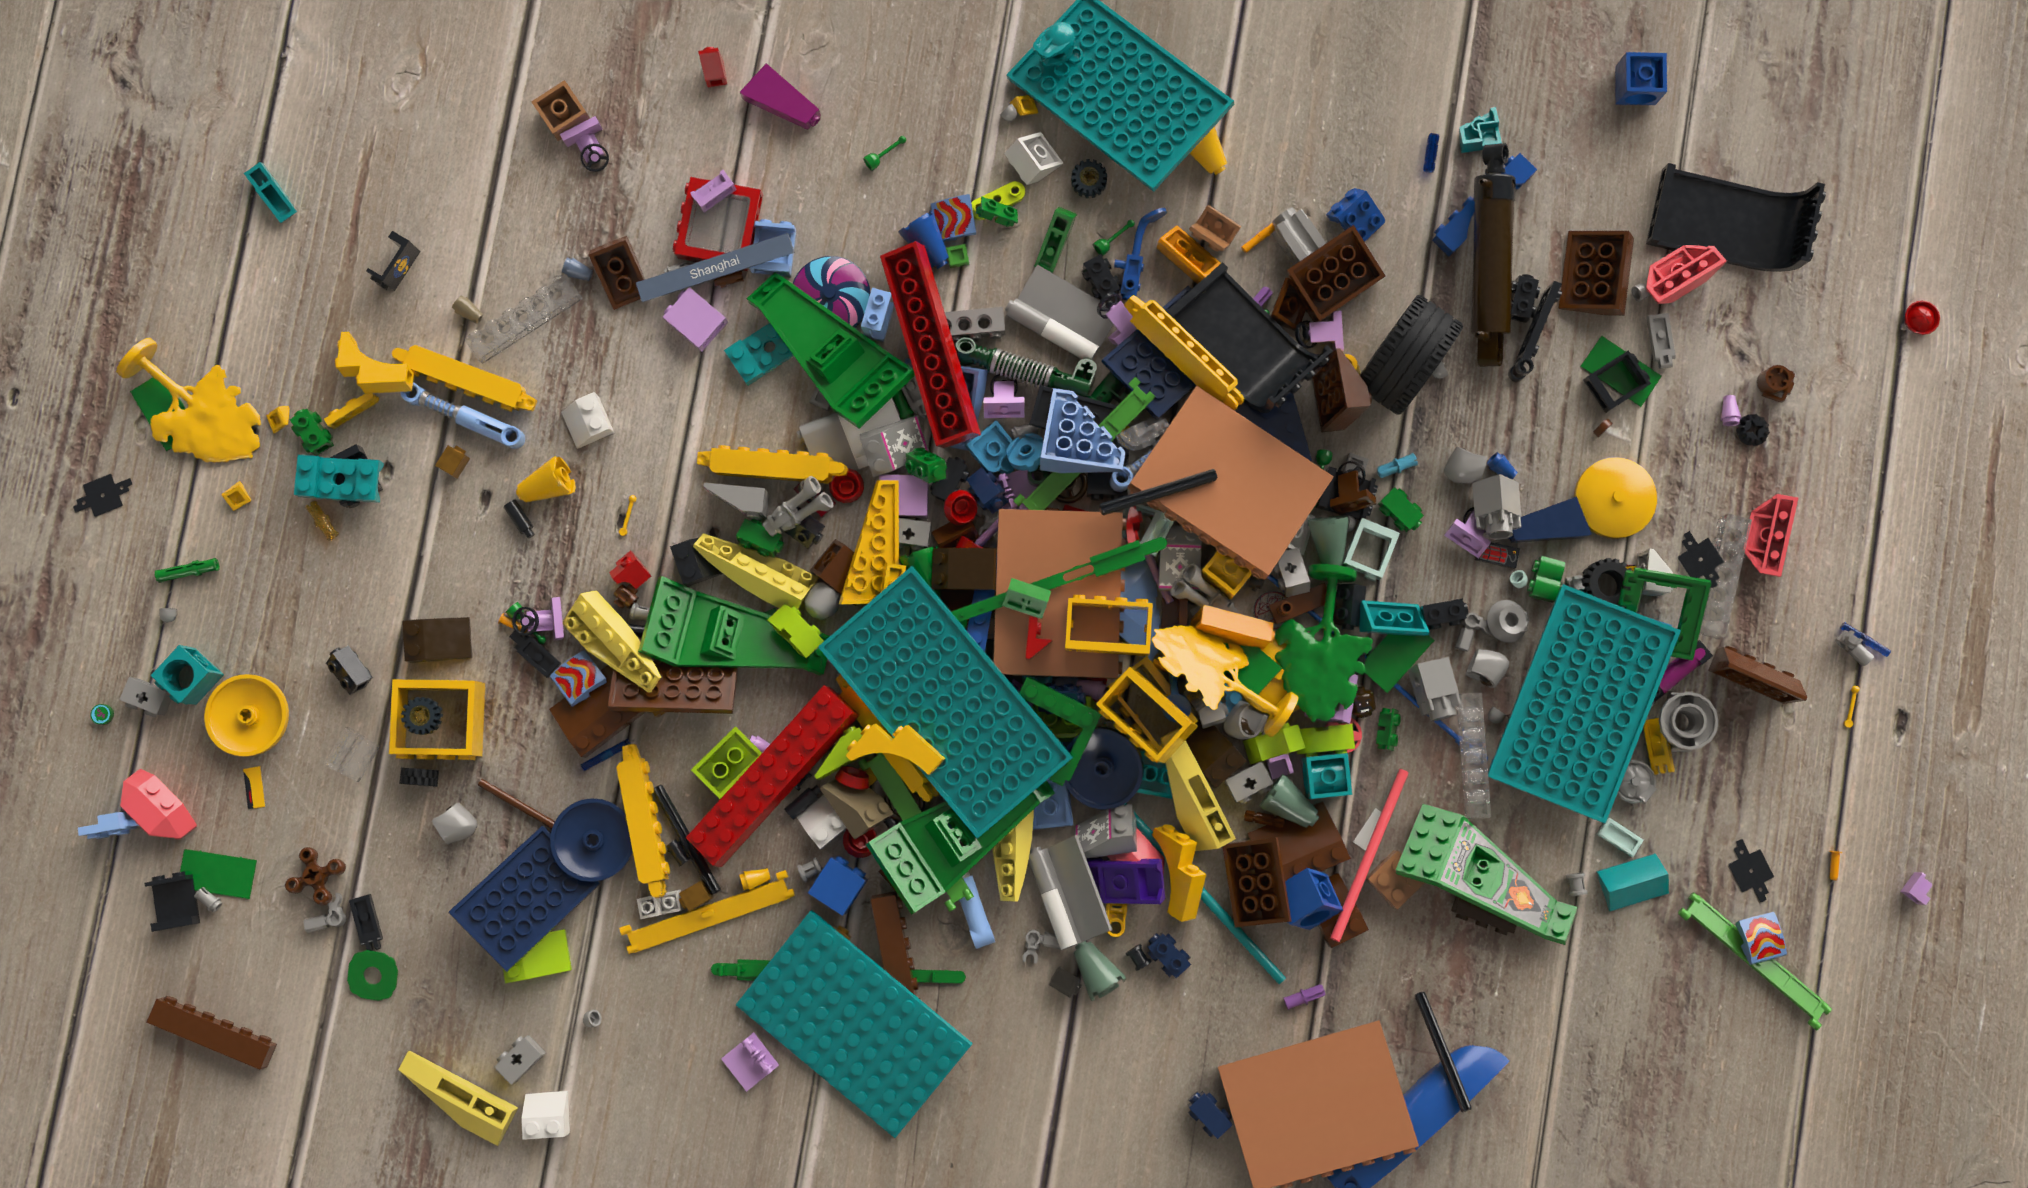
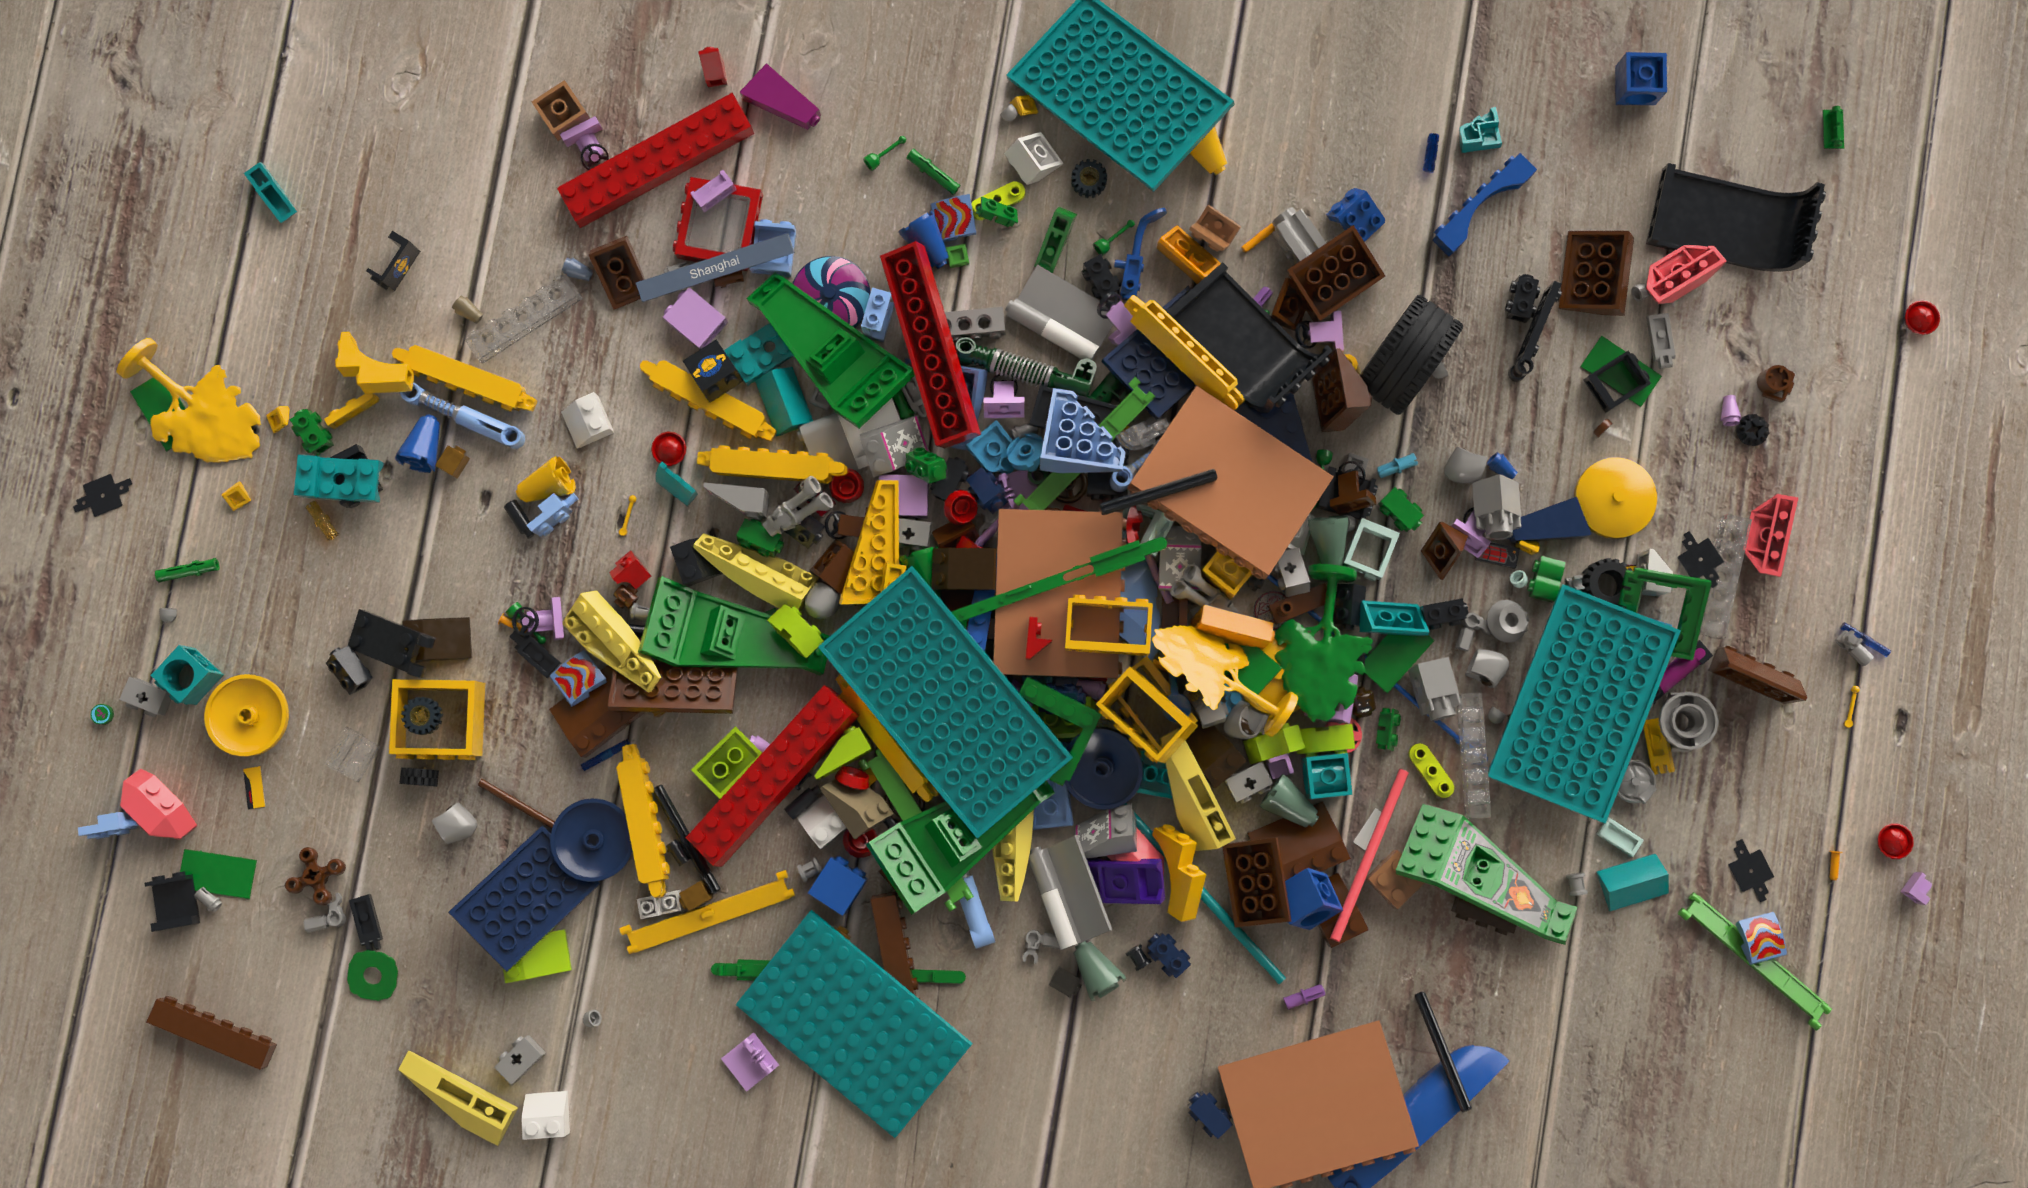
yellow cone [739,868,771,891] -> none
yellow arch [845,723,945,775] -> none
green hinge [1002,578,1051,619] -> none
teal helmet [1033,22,1075,67] -> none
yellow piece [1106,903,1127,937] -> none
reddish brown axle [1244,810,1285,828] -> none
dark brown piece [1471,143,1516,367] -> none
none -> black hinge [348,609,436,678]
none -> blue cone [395,414,440,473]
none -> light blue plate [527,493,579,537]
none -> red brick [557,92,754,228]
none -> yellow hinge [639,360,777,442]
none -> red hat [651,431,687,466]
none -> teal slope [655,462,698,507]
none -> black panel [683,339,743,403]
none -> teal slope [755,367,813,437]
none -> reddish brown piece [825,507,868,540]
none -> green pin [906,148,961,195]
none -> neon yellow plate [1408,743,1454,798]
none -> reddish brown slope [1421,522,1468,580]
none -> yellow slope [1515,541,1539,555]
none -> green hinge [1822,106,1845,149]
none -> red hat [1877,823,1914,859]

